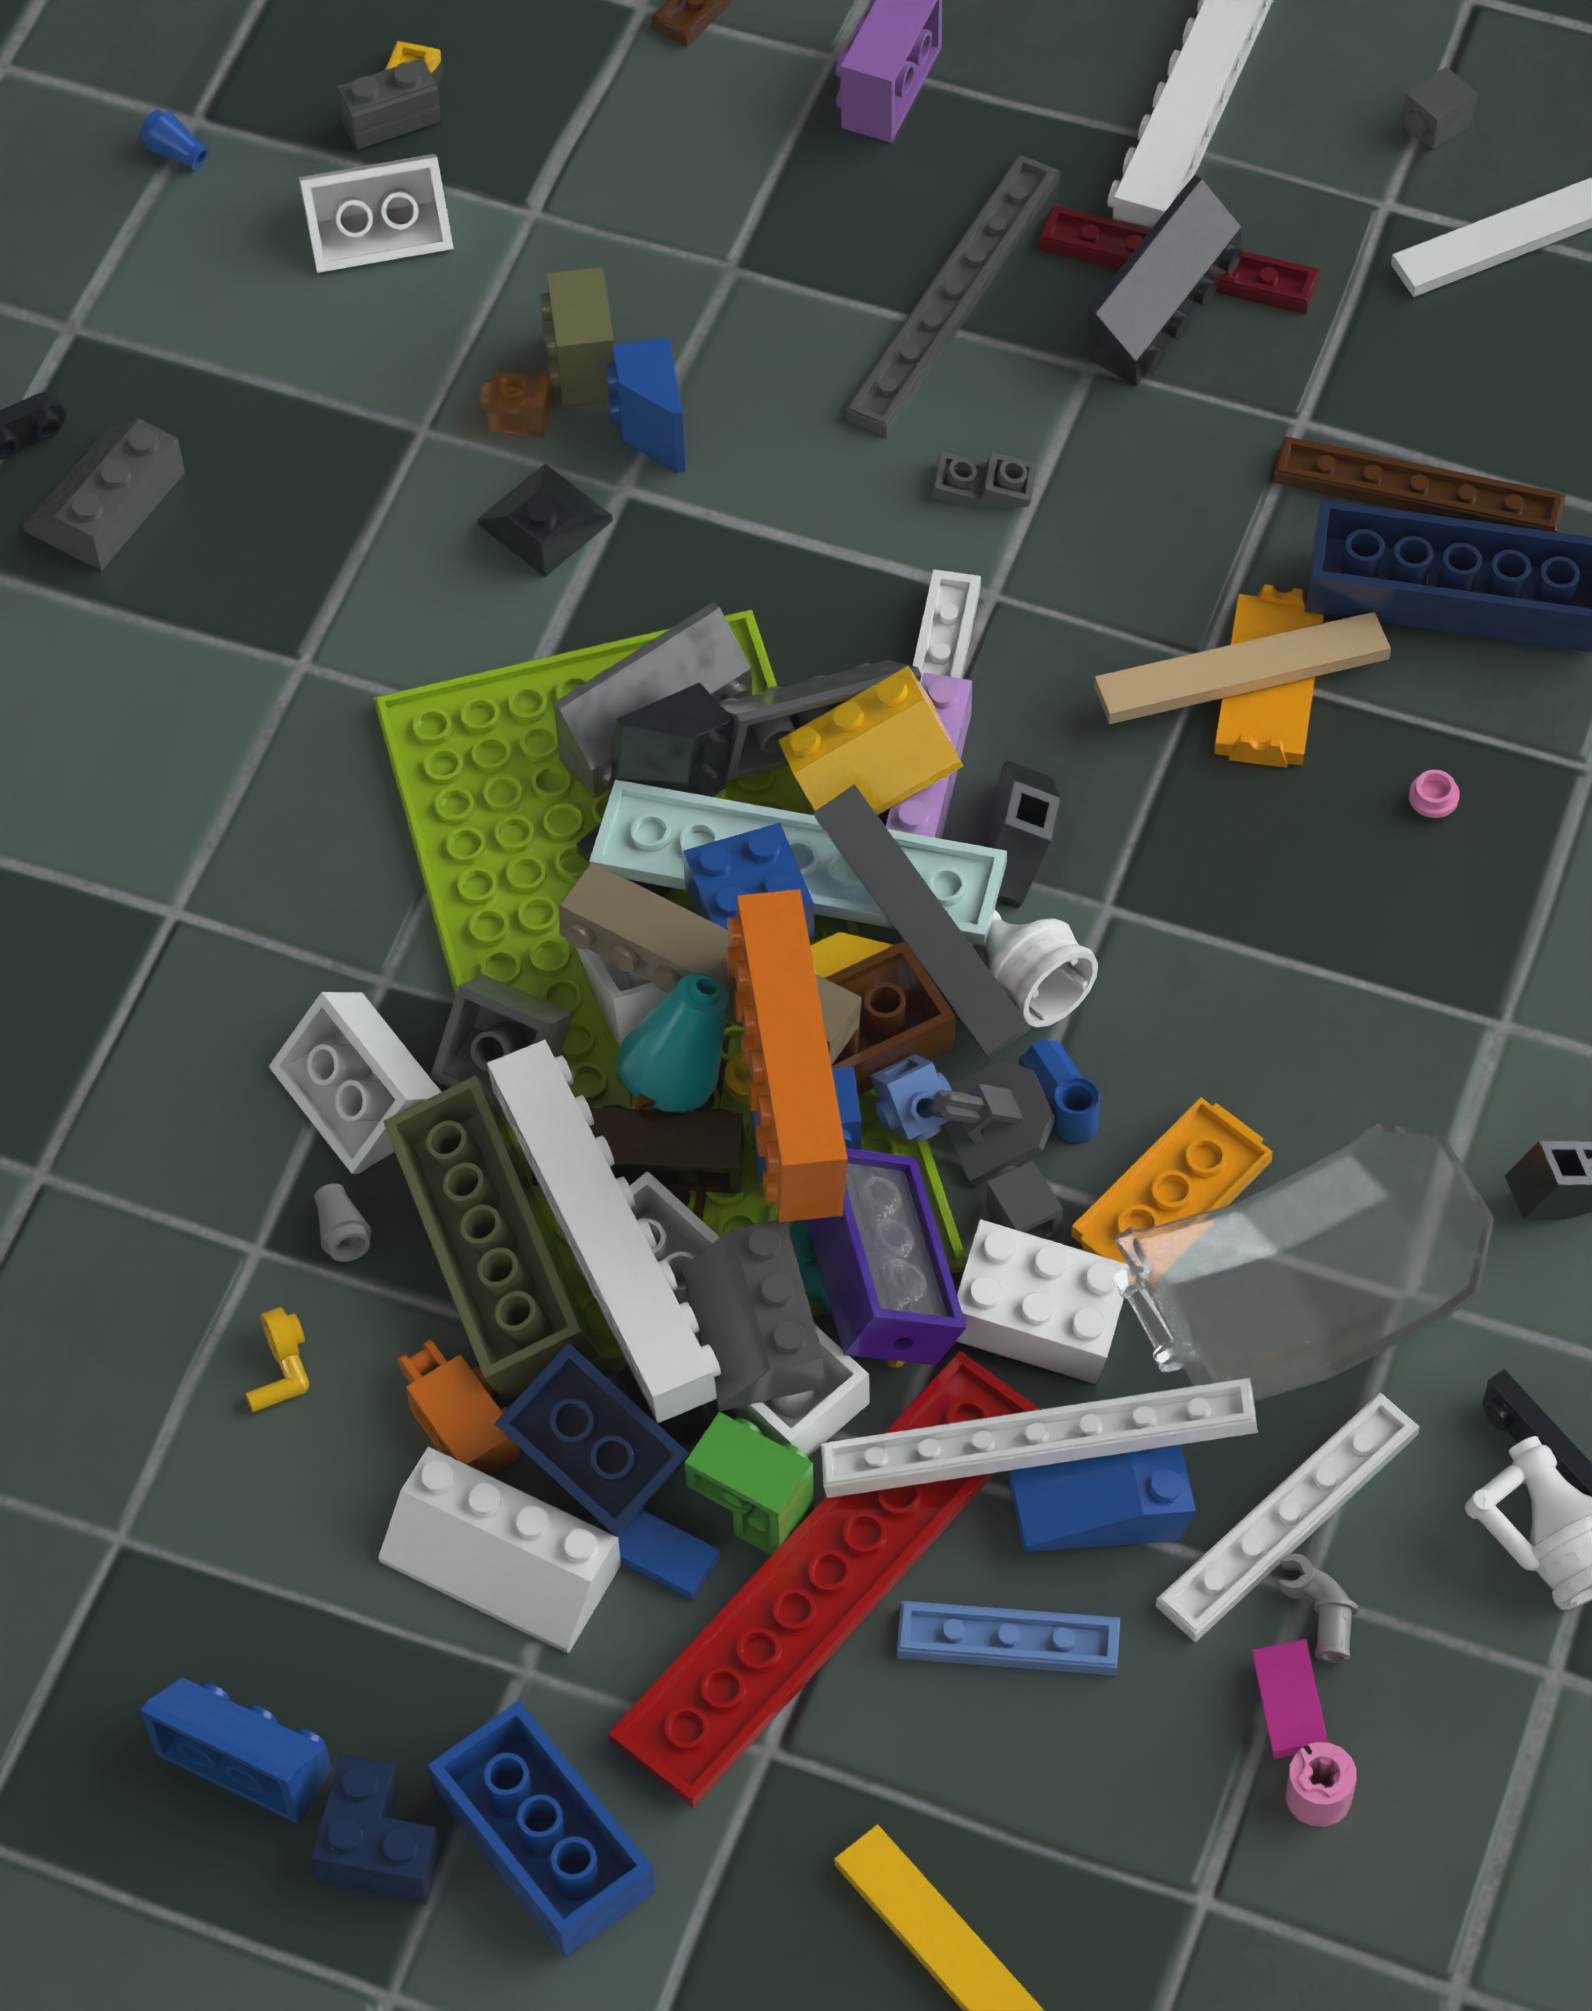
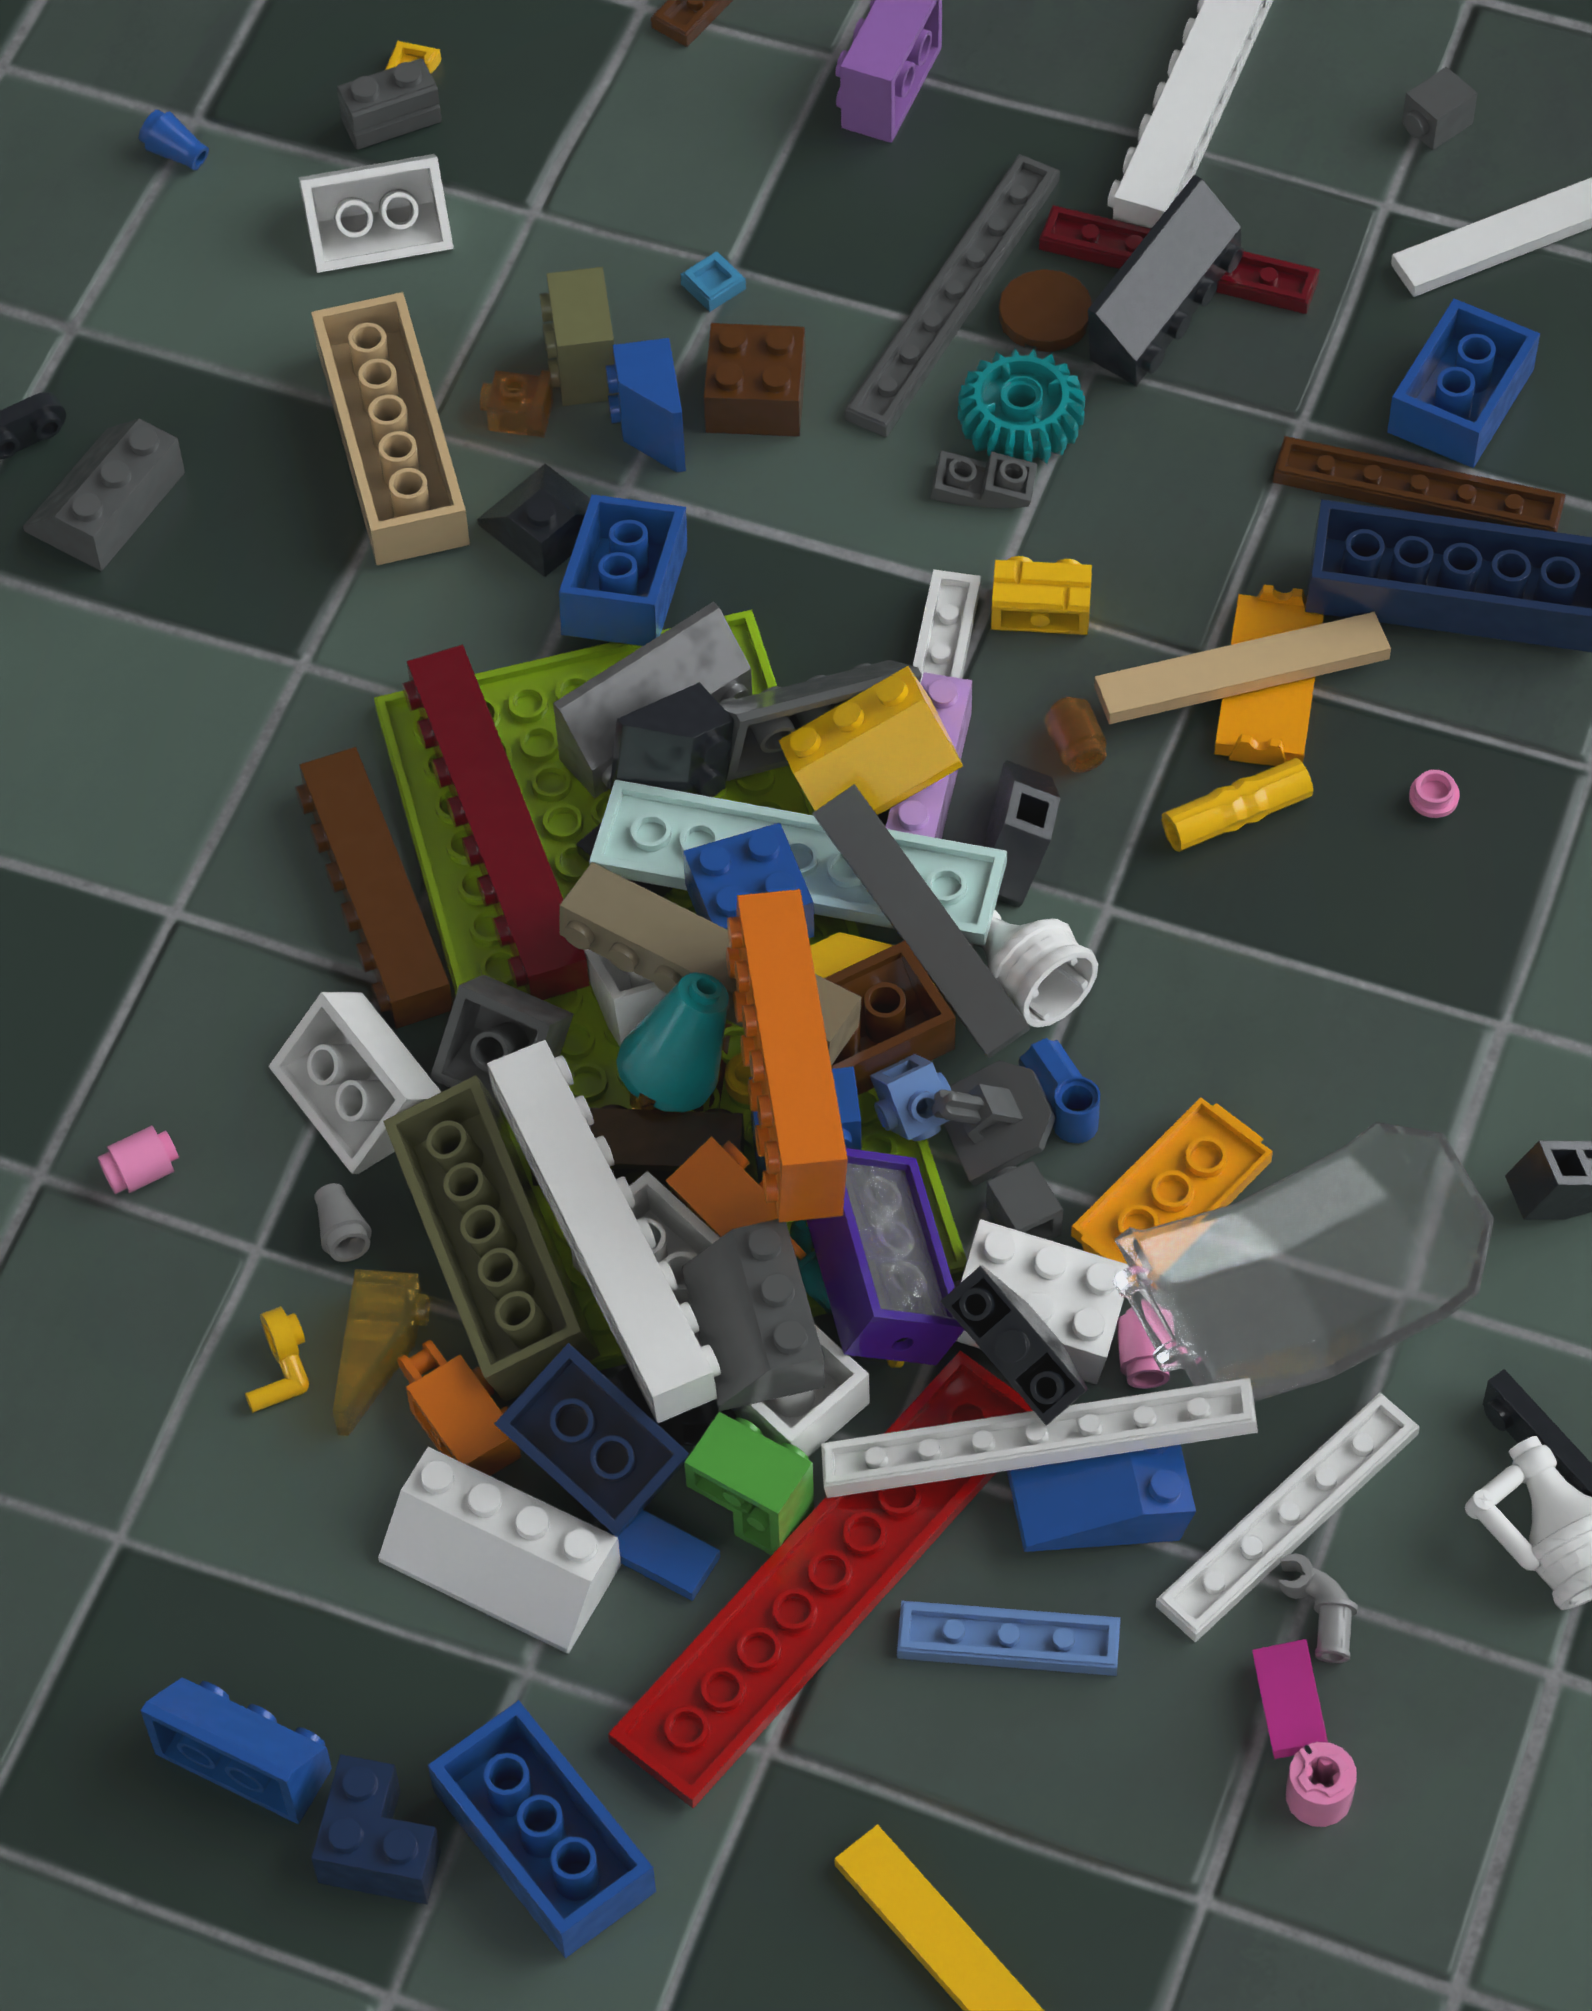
none -> bright pink brick [97,1125,179,1194]
none -> reddish brown brick [295,747,453,1029]
none -> tan brick [311,292,470,566]
none -> clear yellow slope [333,1269,430,1436]
none -> dark red brick [402,644,590,1000]
none -> blue brick [559,494,687,646]
none -> orange brick [666,1136,807,1260]
none -> dark azure tile [680,251,746,312]
none -> reddish brown brick [704,323,806,437]
none -> black slope [941,1265,1088,1425]
none -> teal gear [957,348,1085,464]
none -> yellow brick [991,556,1092,635]
none -> reddish brown tile [999,269,1092,352]
none -> clear orange brick [1044,697,1107,773]
none -> bright pink brick [1116,1305,1174,1389]
none -> yellow axle [1161,758,1313,852]
none -> blue brick [1387,298,1540,469]

